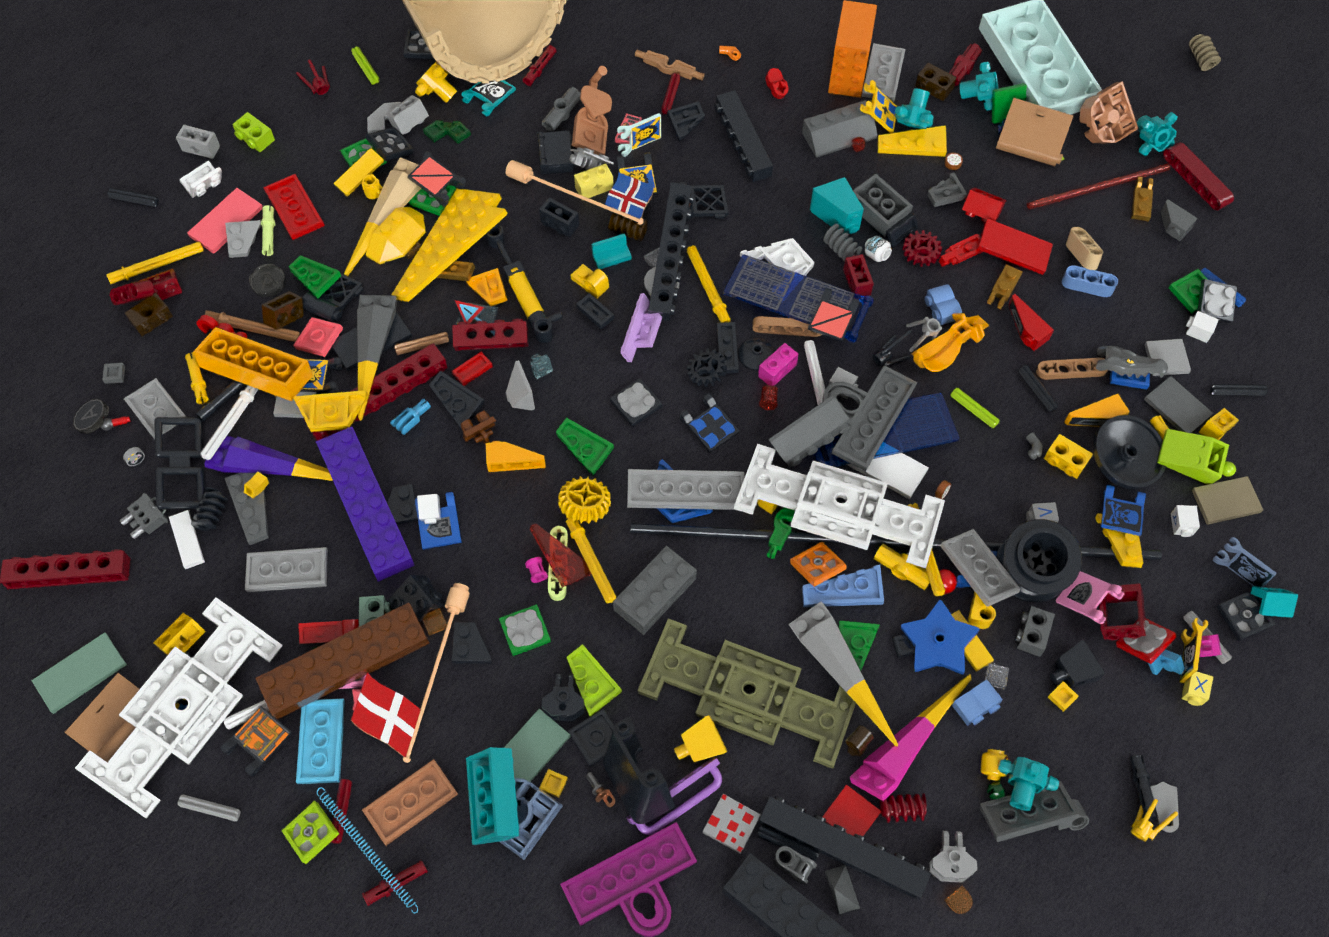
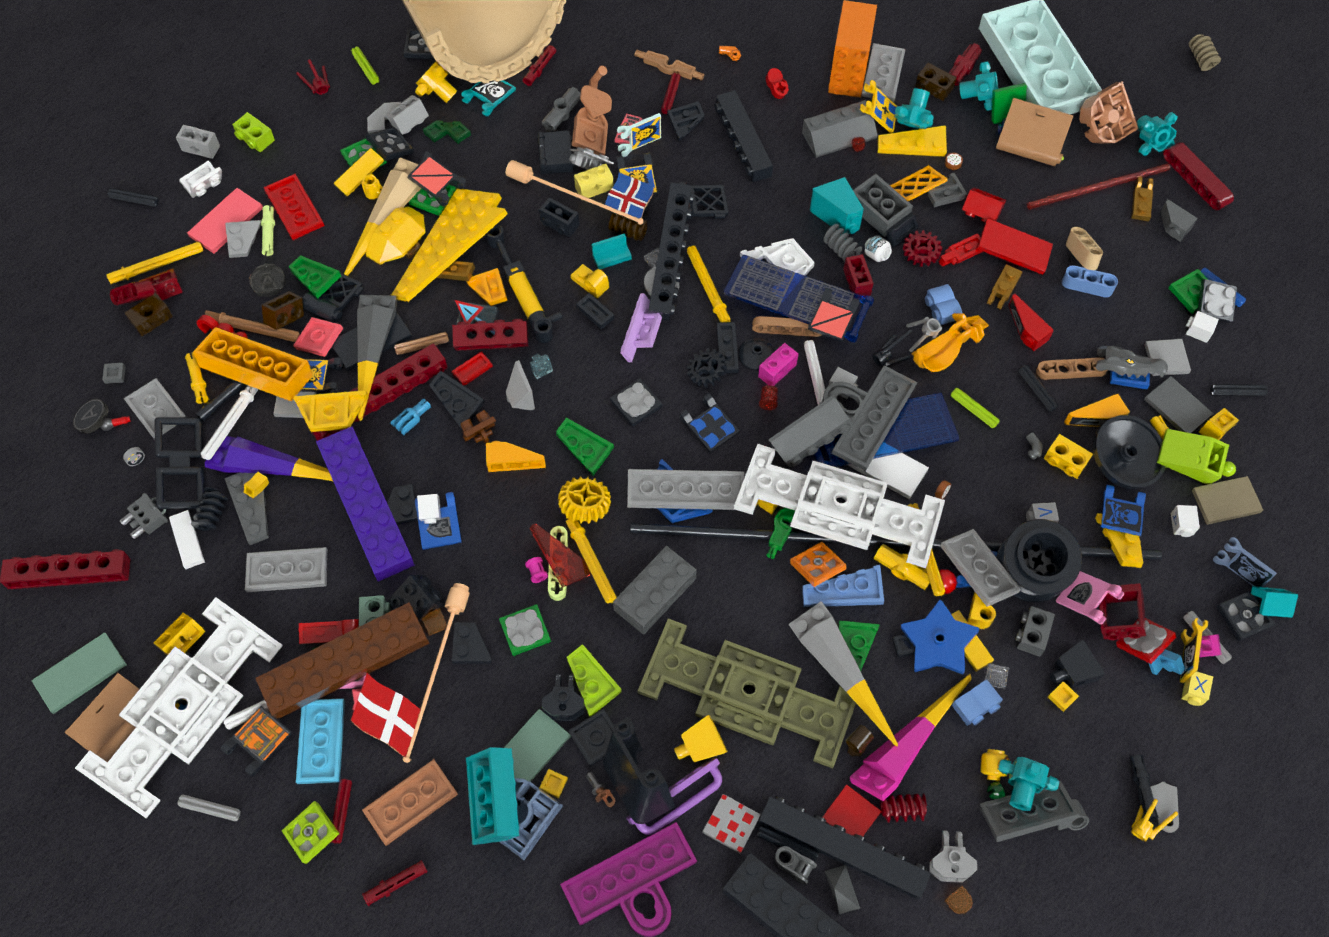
medium azure piece [317,787,418,913] -> none
none -> light orange window [890,165,947,201]

